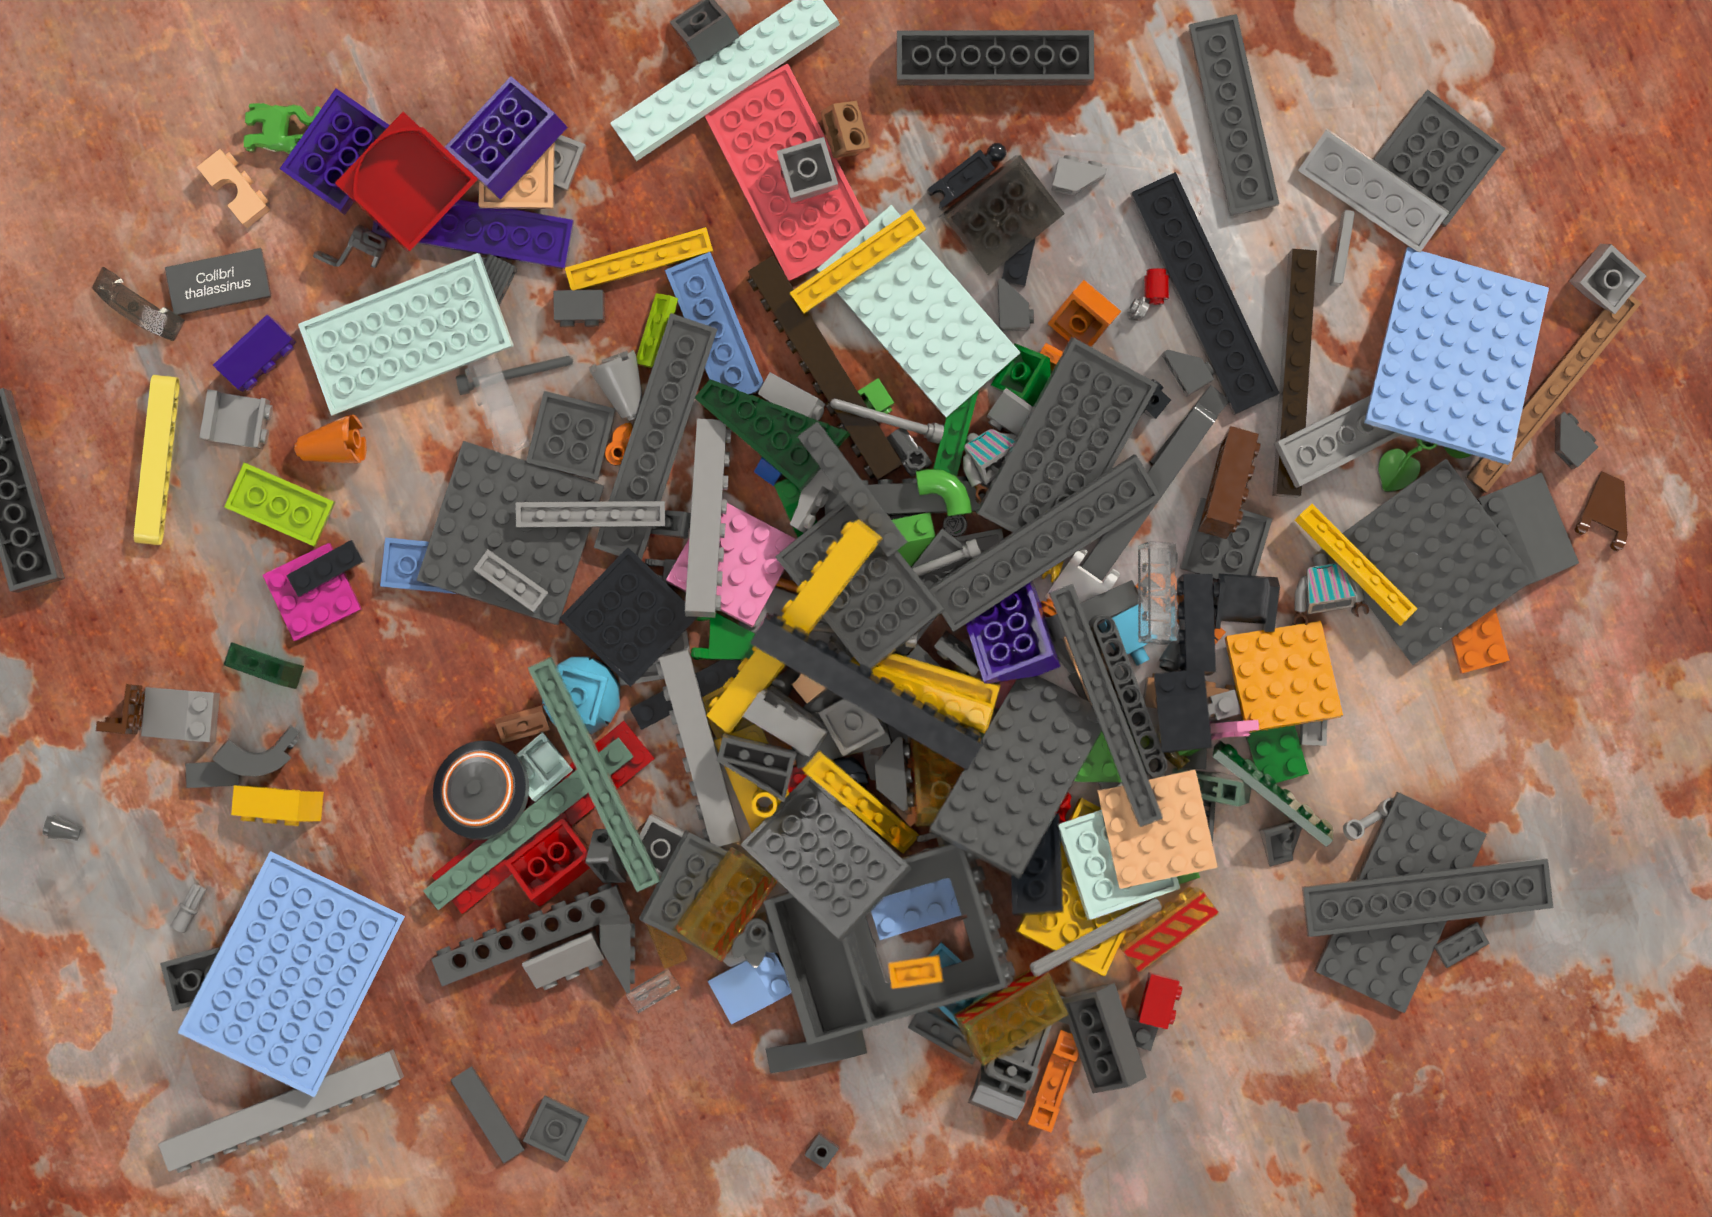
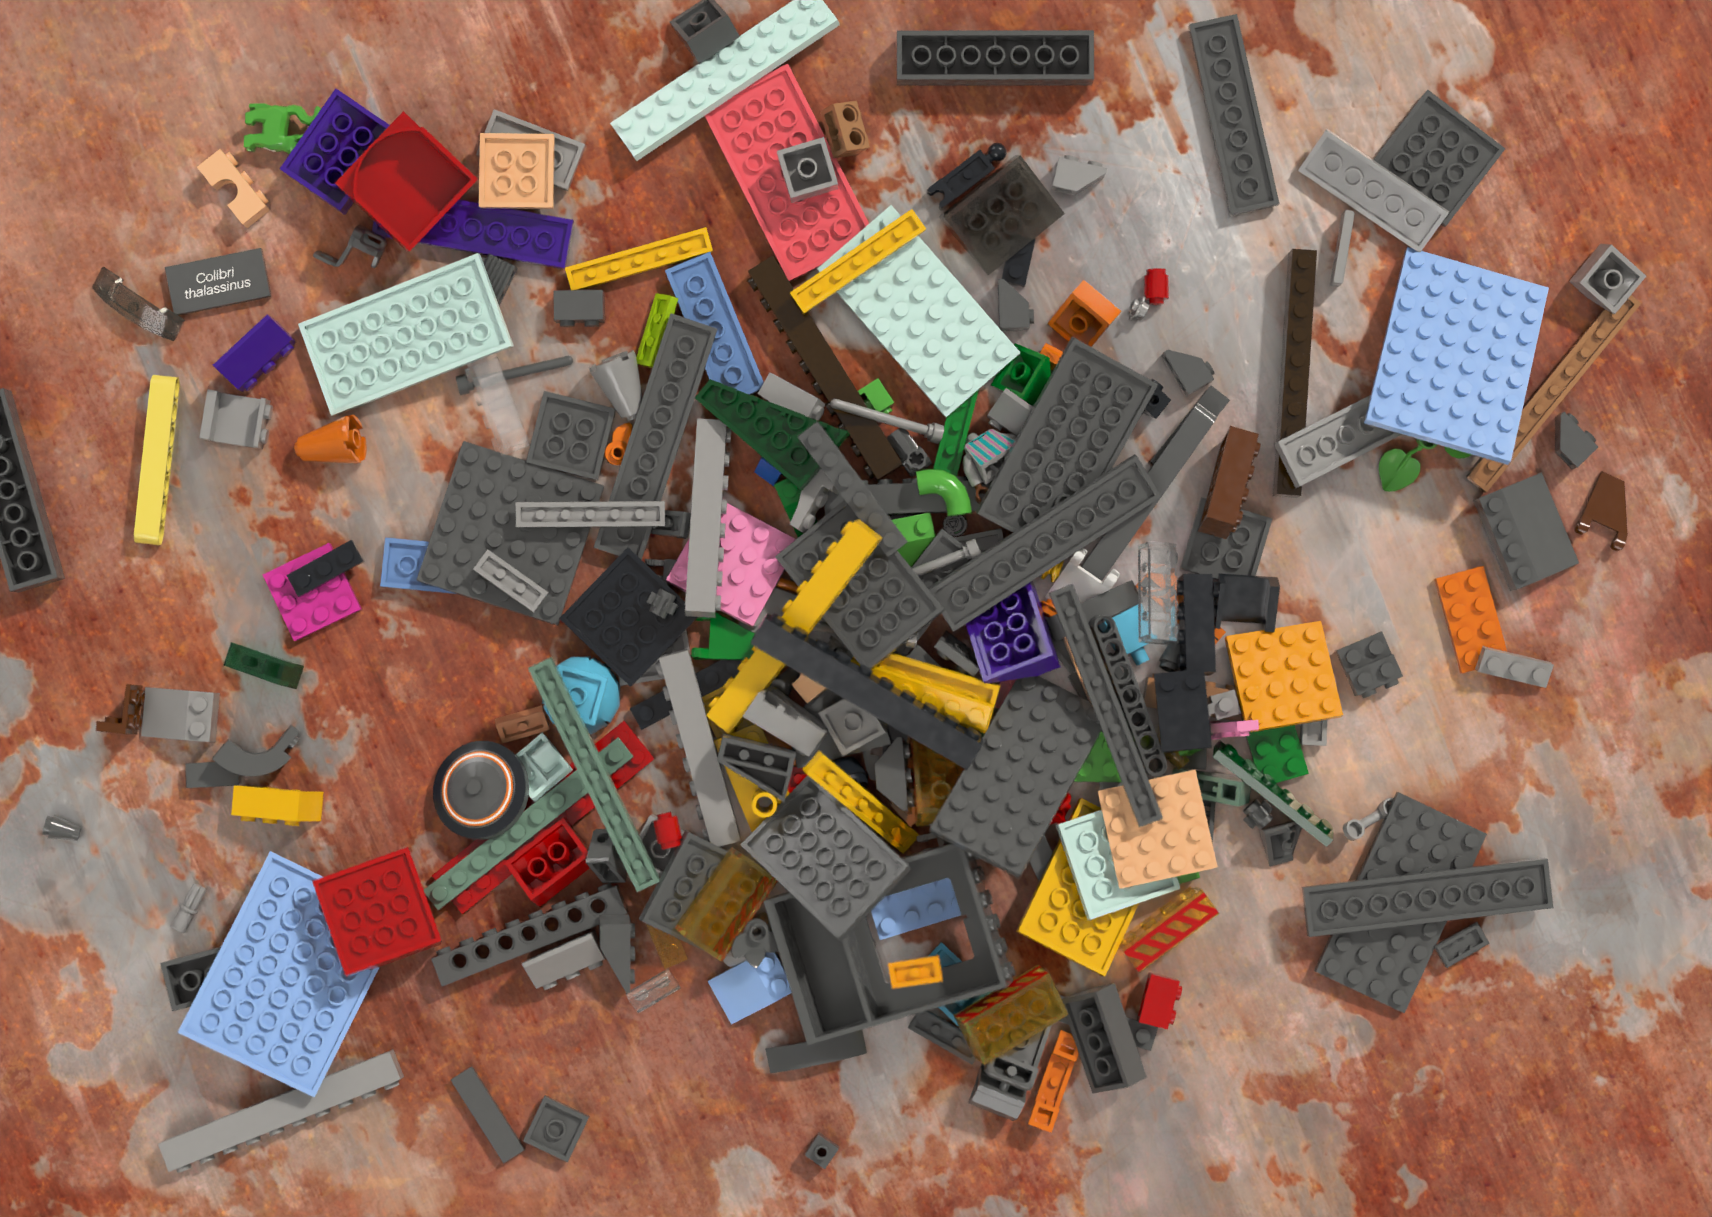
lime plate [224,462,335,547] -> none
dark purple slope [445,76,568,200] -> none
black plate [1011,813,1064,916] -> none
light grey axle [1030,898,1162,976] -> none
black plate [1131,172,1280,415] -> none
light grey torso [1292,554,1369,625] -> none
yellow plate [1295,504,1417,626] -> none
dark grey plate [1342,458,1536,665] -> none
none -> red piece [312,847,442,977]
none -> dark grey gear [646,588,678,619]
none -> red brick [653,812,682,850]
none -> dark grey gear [1243,799,1274,830]
none -> dark grey plate [1336,631,1403,698]
none -> light grey plate [1475,646,1554,688]

